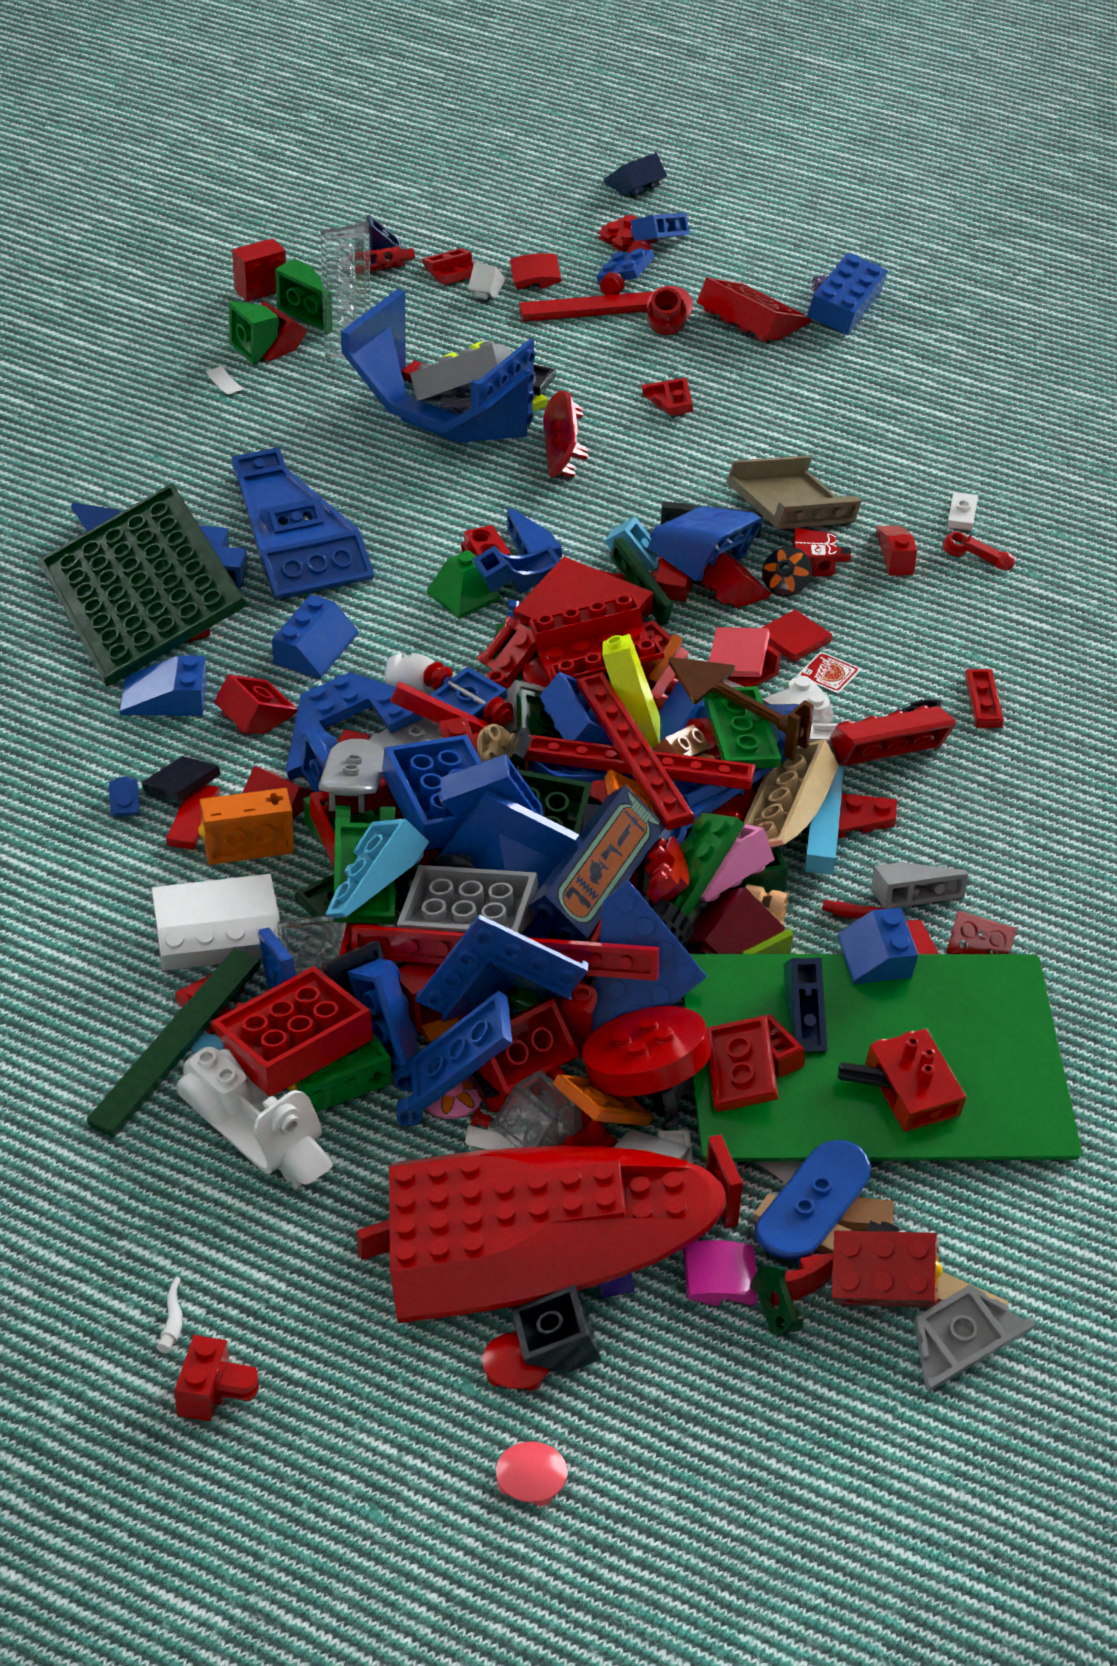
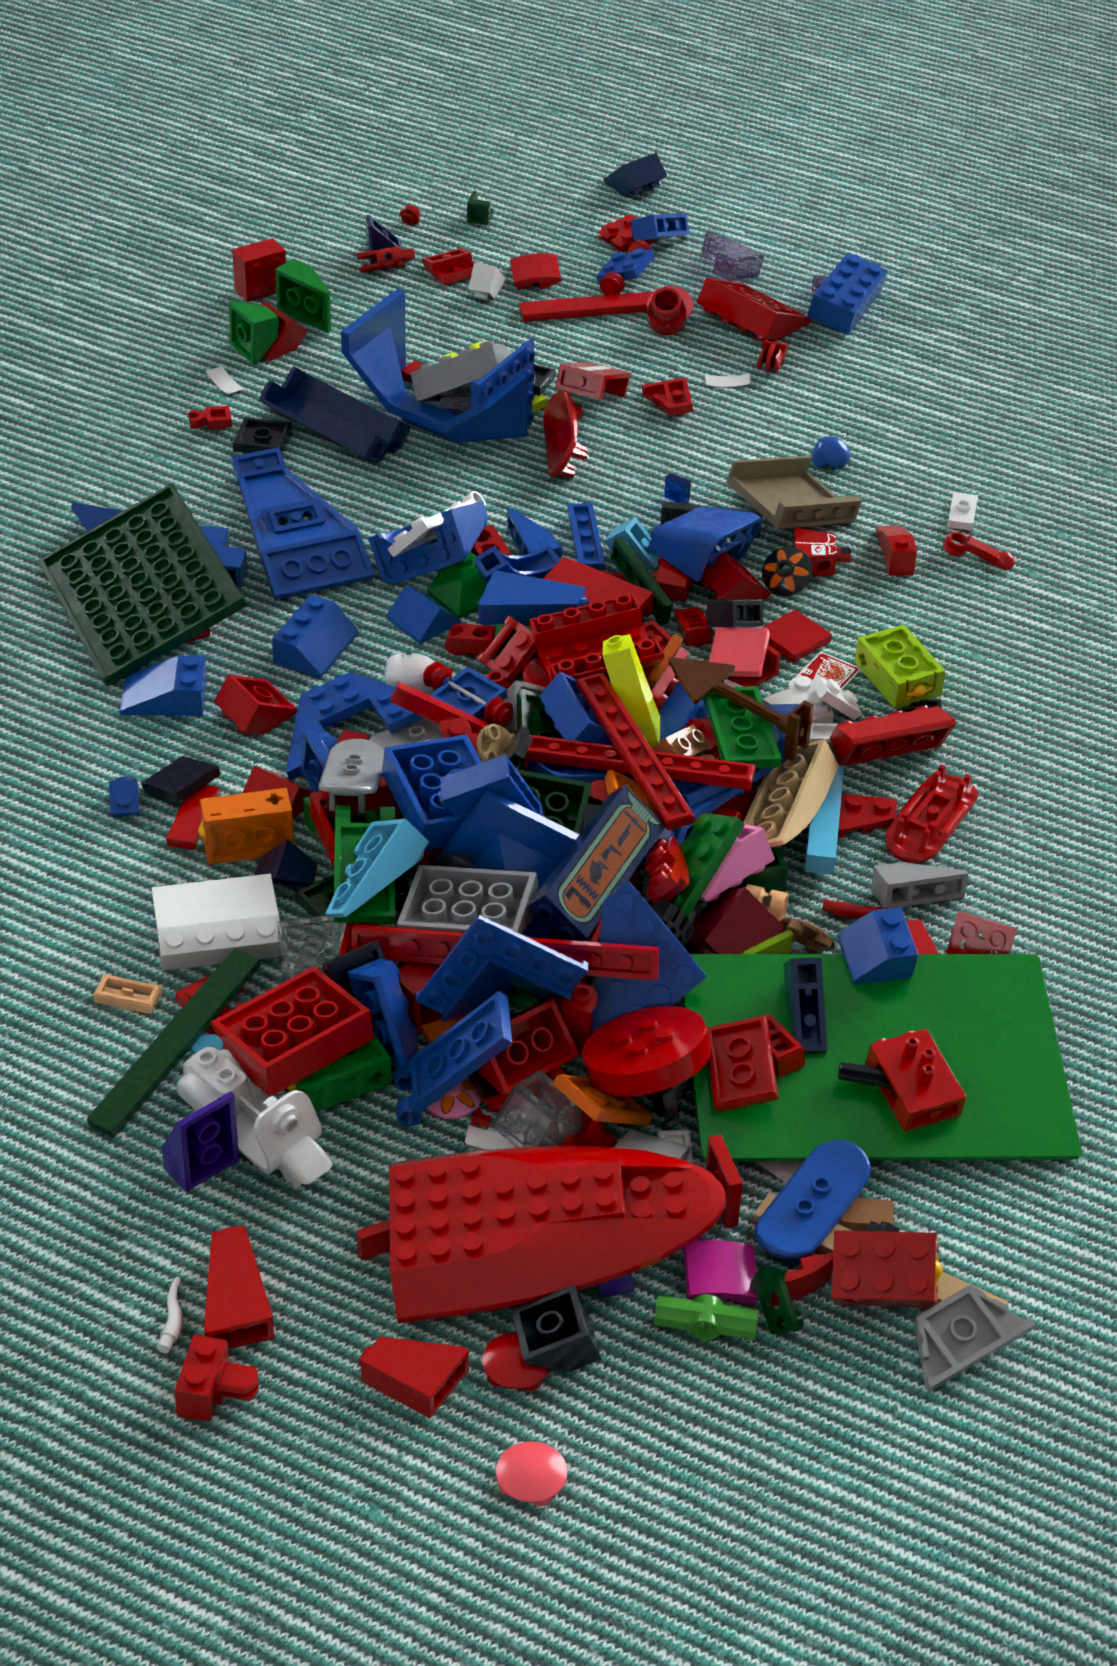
blue tile [258,927,296,989] -> none
clear arch [320,221,371,358] -> none
red tile [965,669,1004,728] -> none
none -> light nougat tile [93,974,163,1015]
none -> dark purple slope [162,1092,239,1192]
none -> red plate [188,405,232,430]
none -> red slope [204,1225,274,1349]
none -> black tile [233,417,292,453]
none -> dark blue slope [254,839,317,887]
none -> dark blue panel [258,366,411,464]
none -> red slope [359,1336,469,1418]
none -> blue windscreen [368,501,488,584]
none -> blue slope [387,584,461,644]
none -> white hinge [388,491,486,557]
none -> red plate [400,205,421,225]
none -> red leg [445,624,496,660]
none -> dark green panel [467,191,494,225]
none -> blue slope [478,570,589,625]
none -> red panel [555,362,631,399]
none -> blue plate [567,503,605,571]
none -> bright green piece [654,1294,759,1340]
none -> clear blue tile [664,473,691,504]
none -> red slope [674,607,712,646]
none -> clear purple arch [701,232,765,281]
none -> white sticker [705,373,751,387]
none -> black brick [706,600,763,627]
none -> red arm [756,339,789,373]
none -> medium nougat dish [780,918,835,954]
none -> blue hair [811,436,851,470]
none -> white plate [811,675,862,720]
none -> lime piece [855,625,945,709]
none -> red piece [885,764,978,863]

